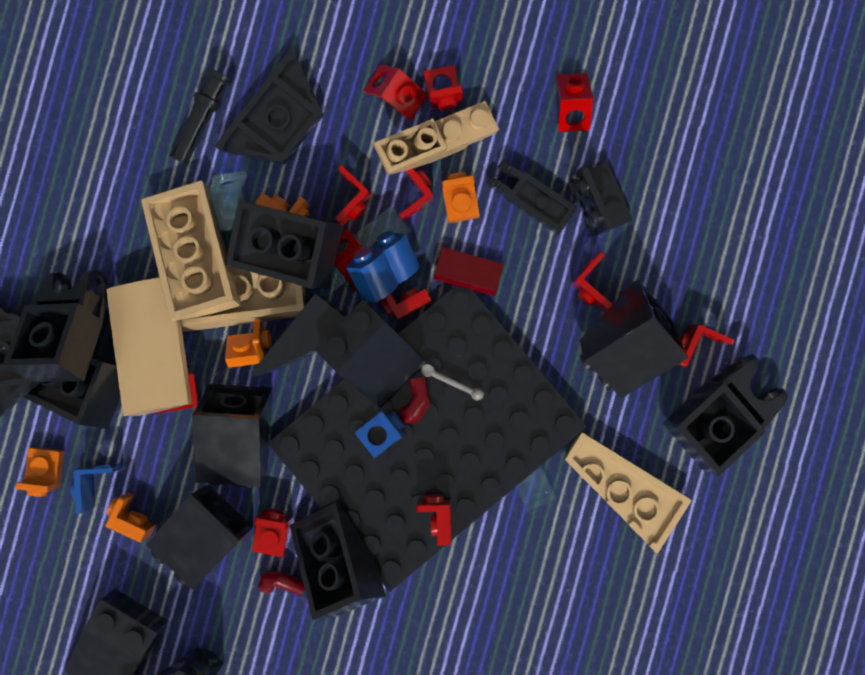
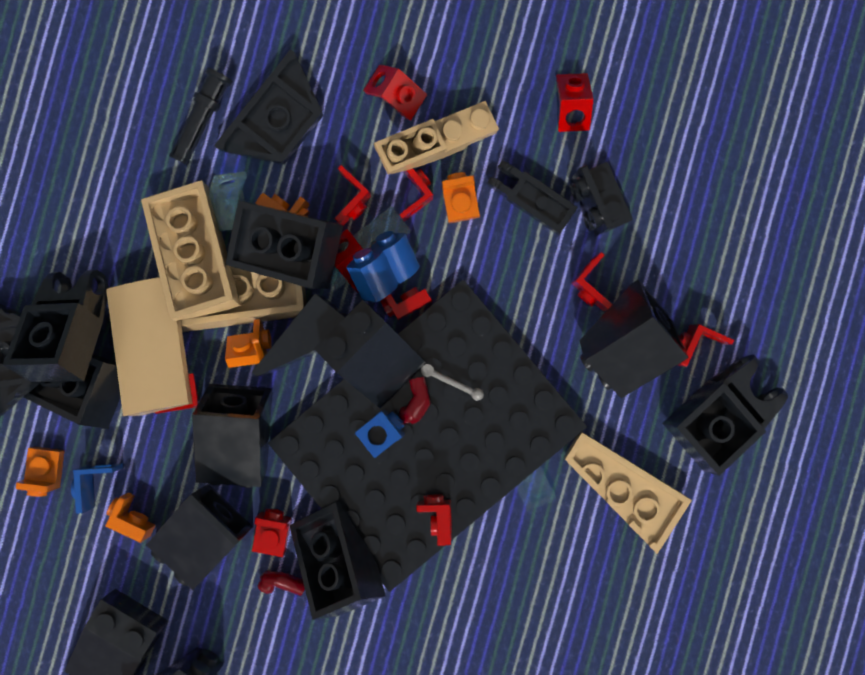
red bracket [424,65,463,110] -> none
dark red tile [434,247,504,296] -> none

